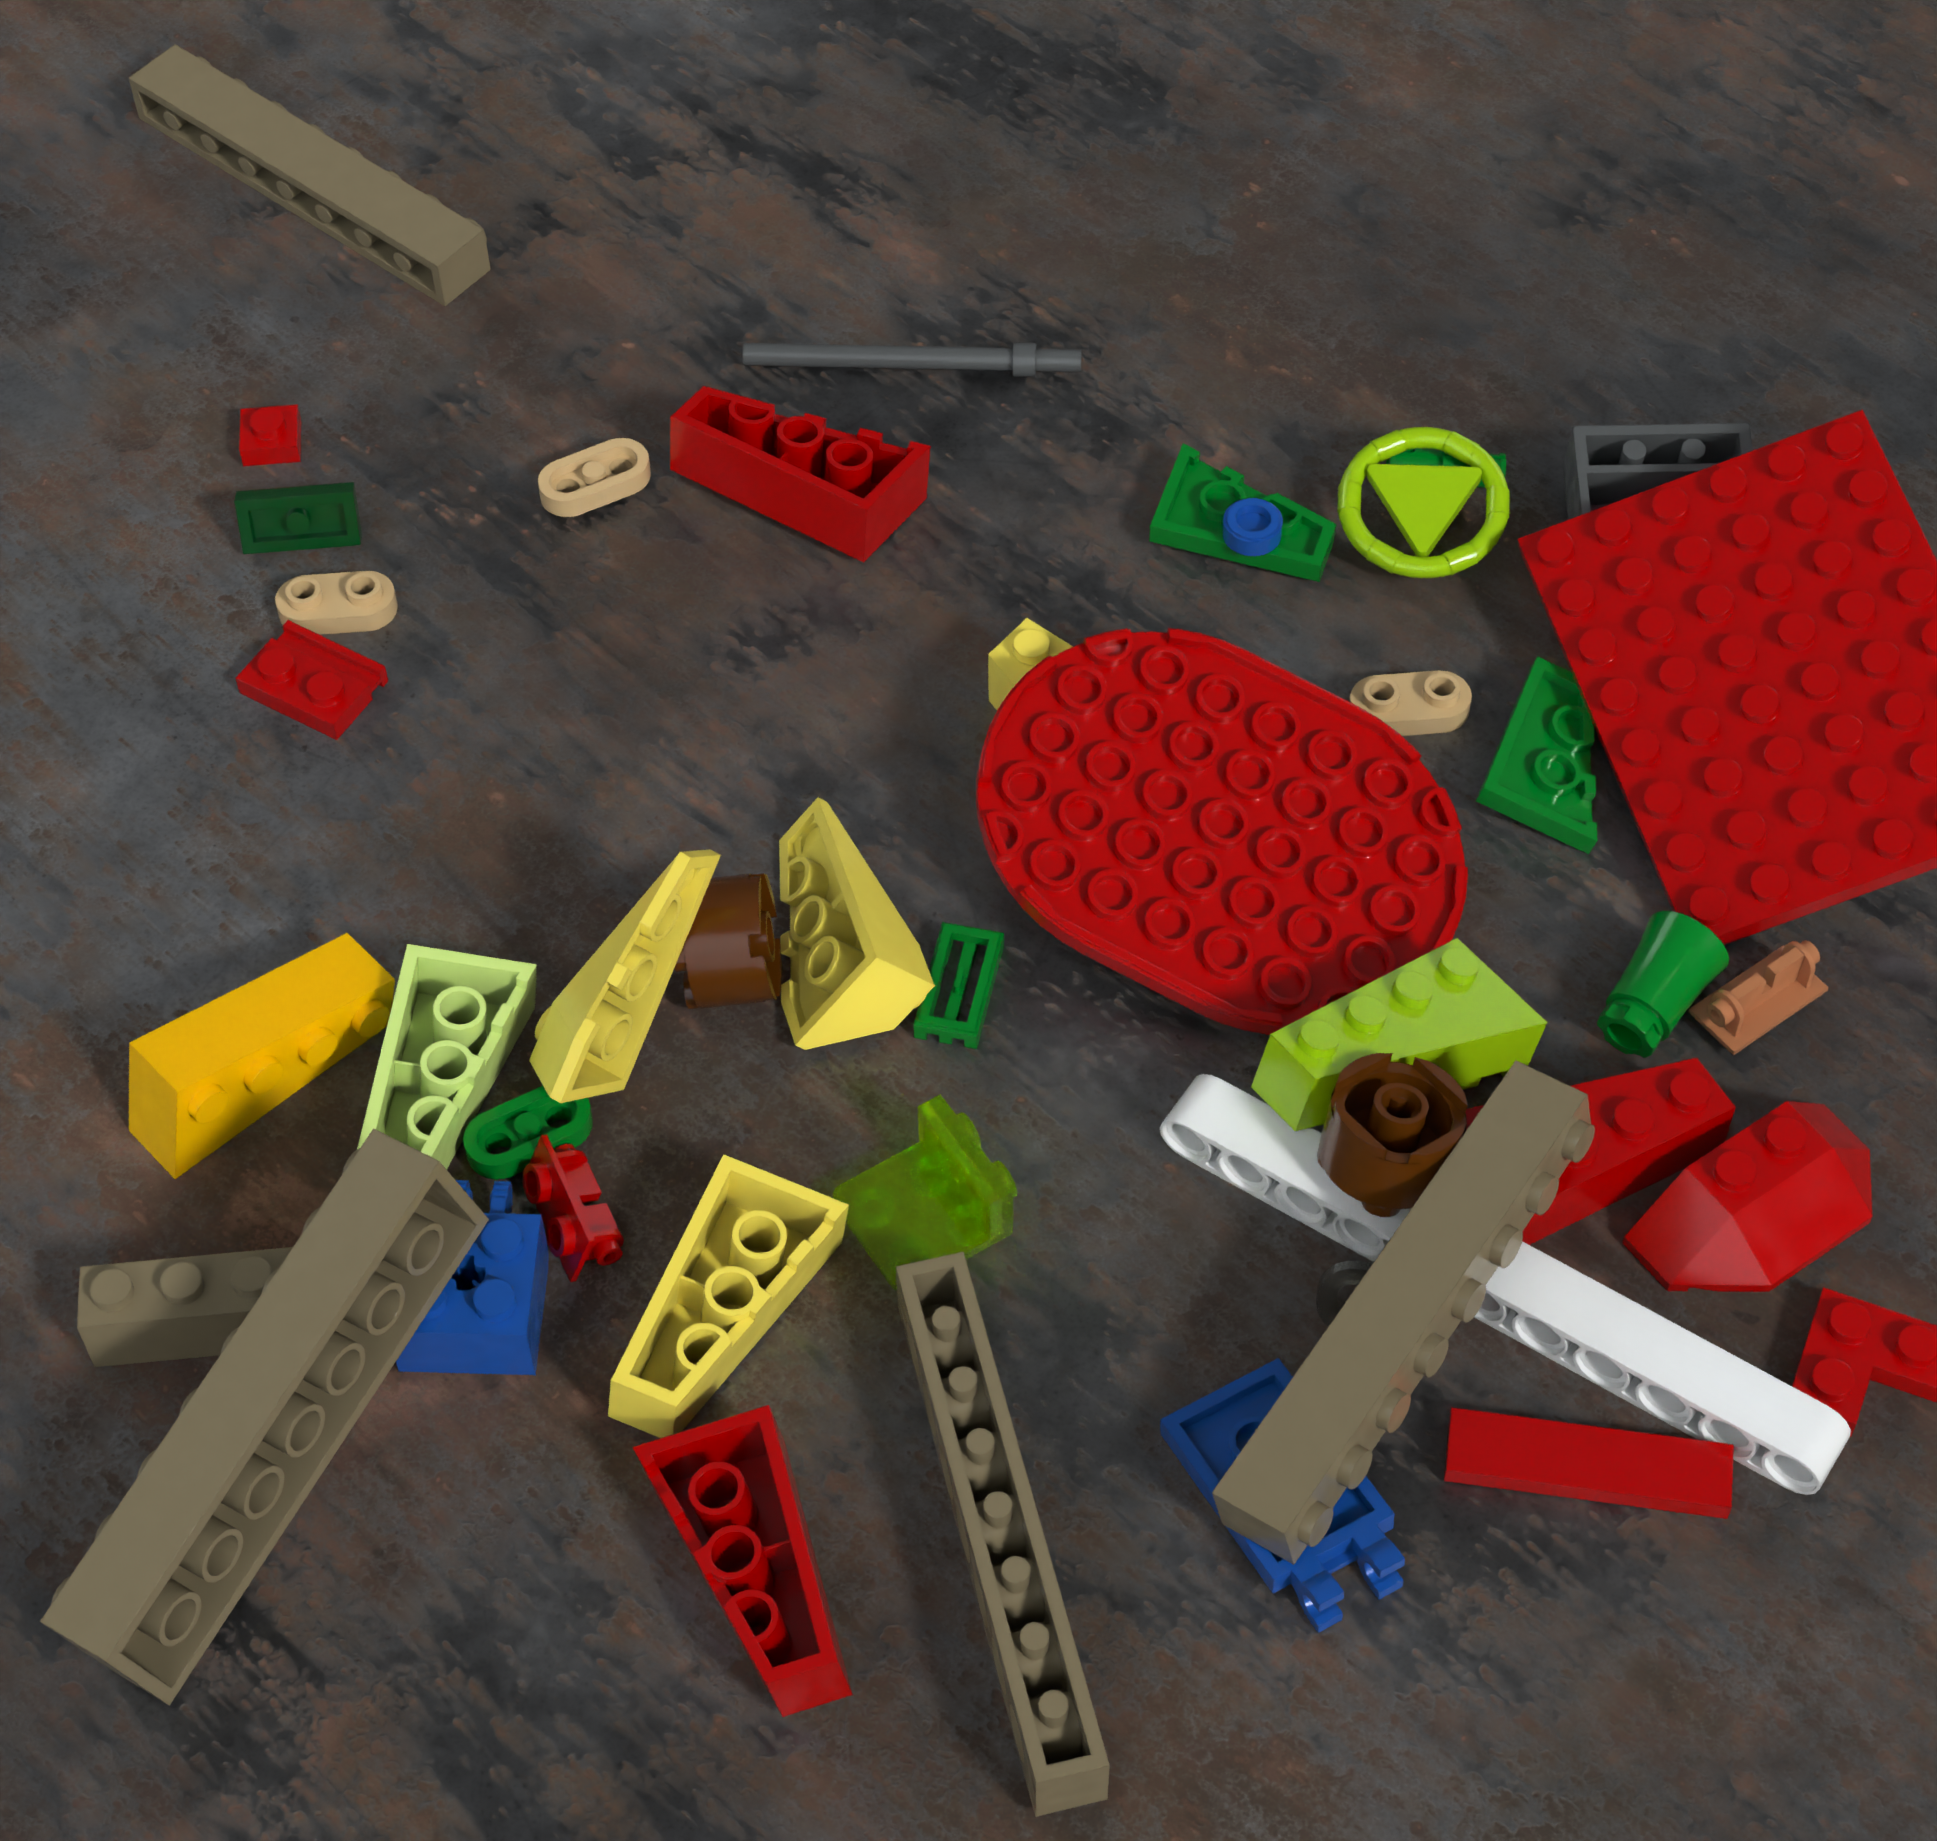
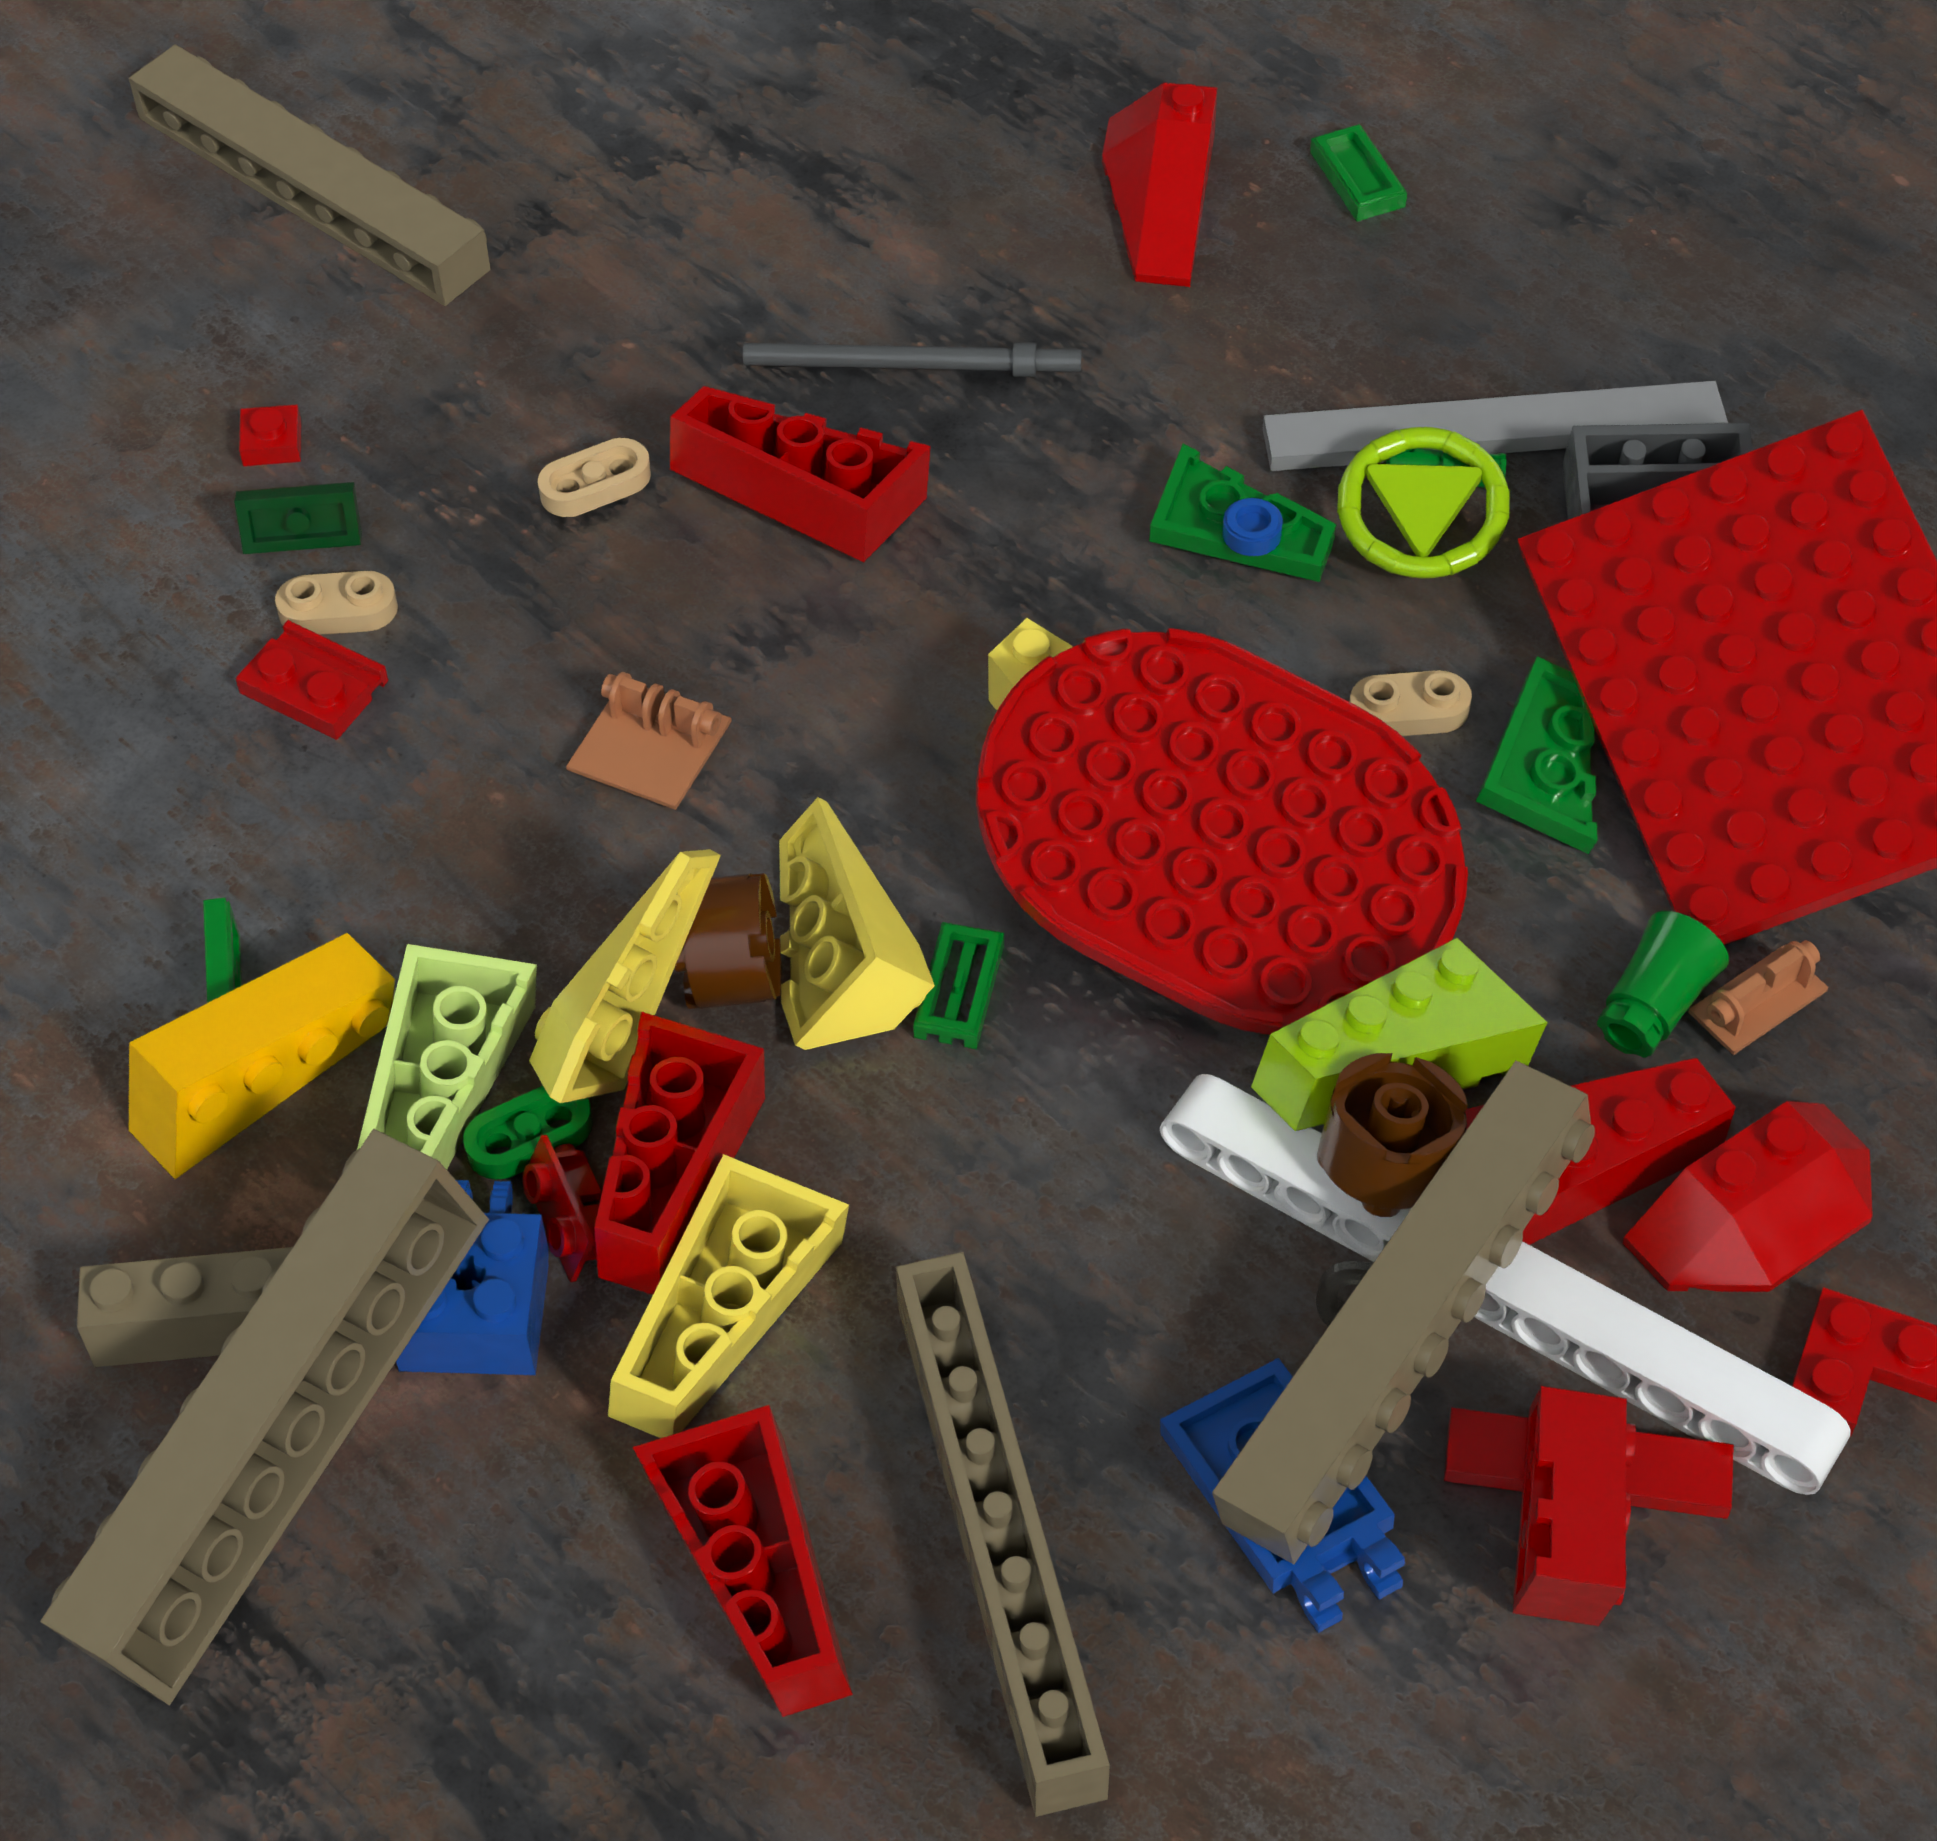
clear neon green bracket [833,1094,1017,1291] -> none
none -> green tile [203,897,242,1003]
none -> nougat hinge [566,672,732,810]
none -> red wedge [594,1012,765,1295]
none -> red wedge [1102,82,1218,287]
none -> light grey tile [1263,381,1728,471]
none -> green tile [1310,124,1407,222]
none -> red wedge [1512,1386,1636,1626]

